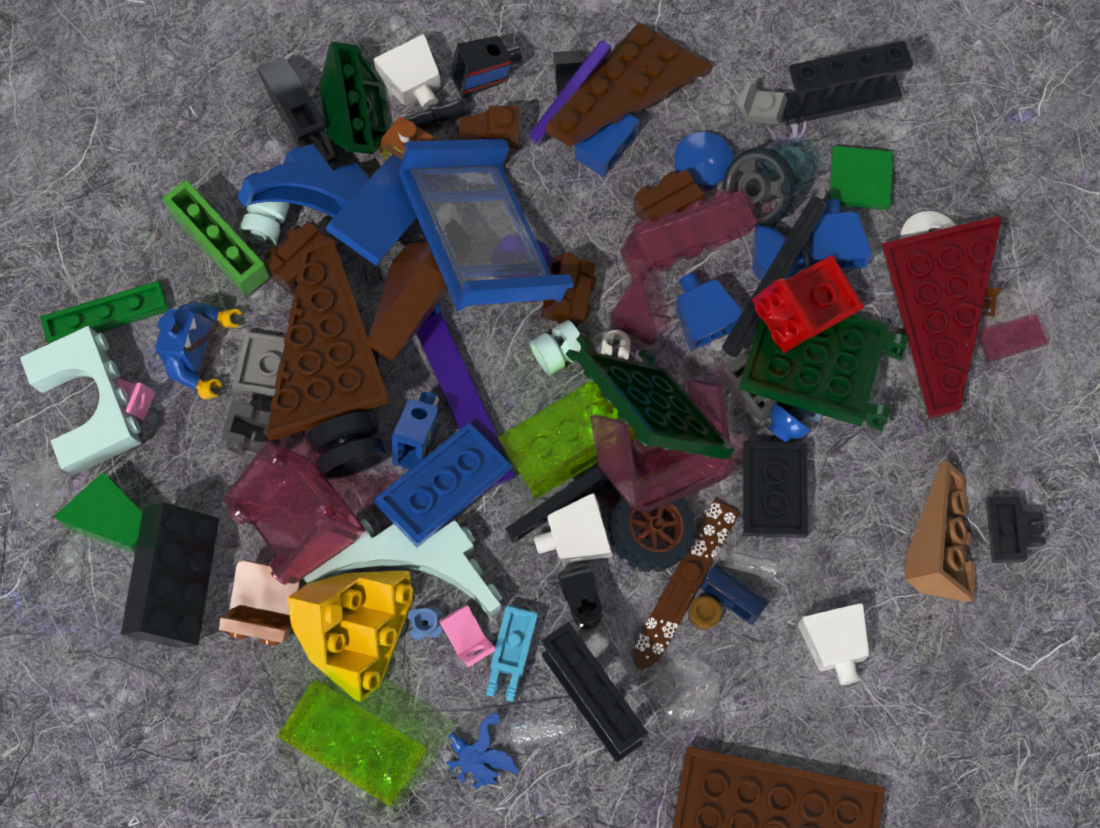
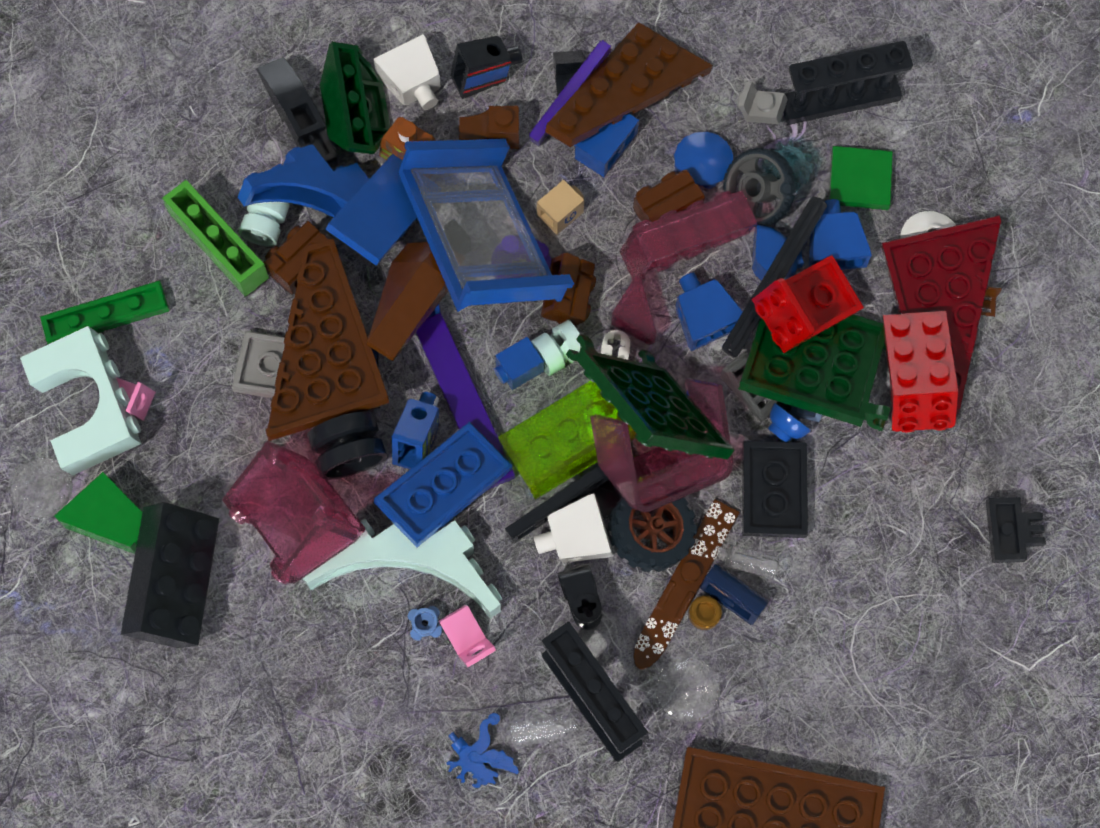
blue torso [155,302,242,400] -> none
bracket [219,559,302,645] -> none
dark grey cylinder [222,400,289,462] -> none
clear neon green brick [277,679,429,811] -> none
yellow brick [288,571,413,702] -> none
black pin [404,98,466,130] -> none
medium azure hinge [486,605,538,702] -> none
white torso [798,603,869,685] -> none
medium nougat wedge [904,460,975,602] -> none
clear pink tile [976,315,1047,363] -> none
none -> blue brick [494,337,544,390]
none -> tan brick [537,180,584,235]
none -> red bracket [883,311,958,433]

